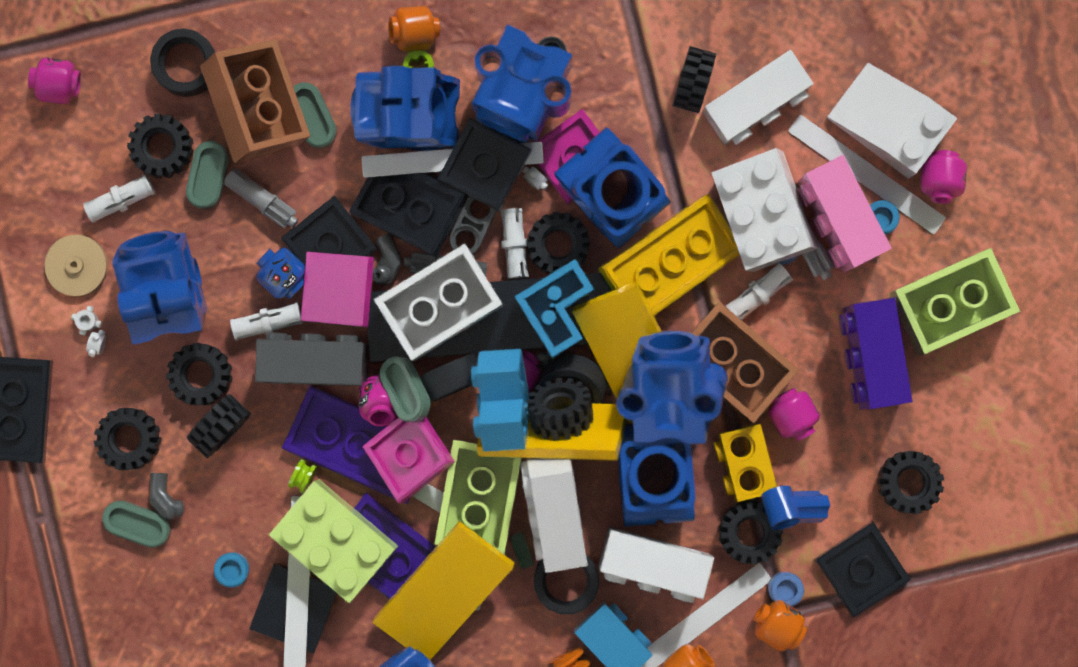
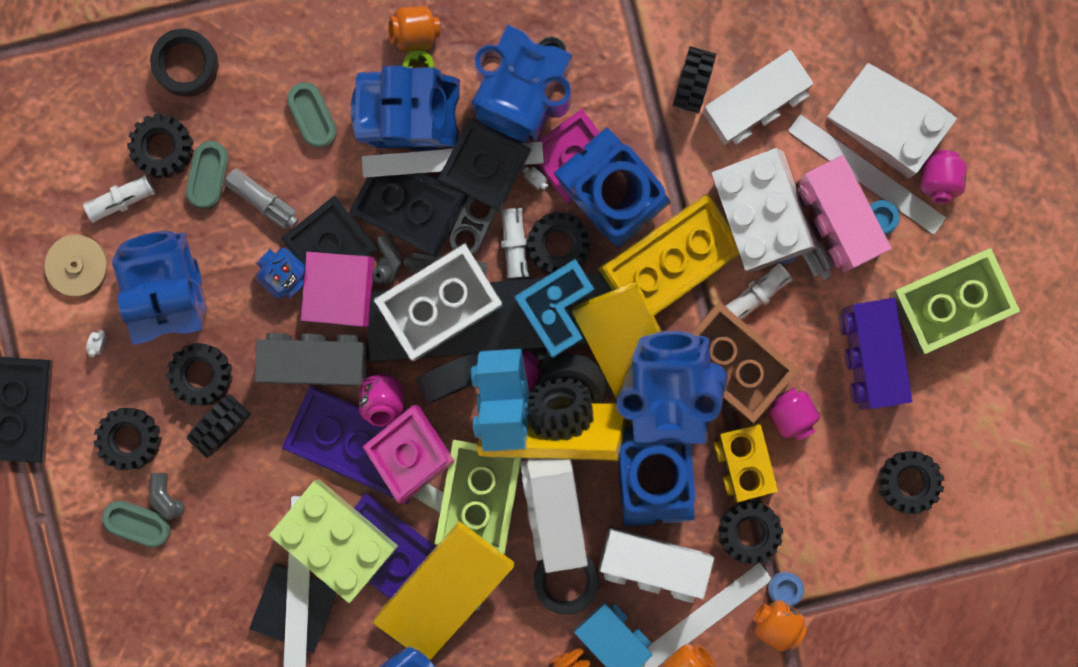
dark pink head [28,57,81,104] -> none
white piece [71,306,102,336] -> none
nougat brick [200,39,311,163] -> none
dark azure tile [214,552,250,588] -> none
white pin [230,303,303,341] -> none
lime bush [288,459,317,494] -> none
sand green tile [380,357,430,422] -> none
clear green tile [510,530,534,569] -> none
blue piece [761,485,831,530] -> none
black tile [814,521,911,618] -> none

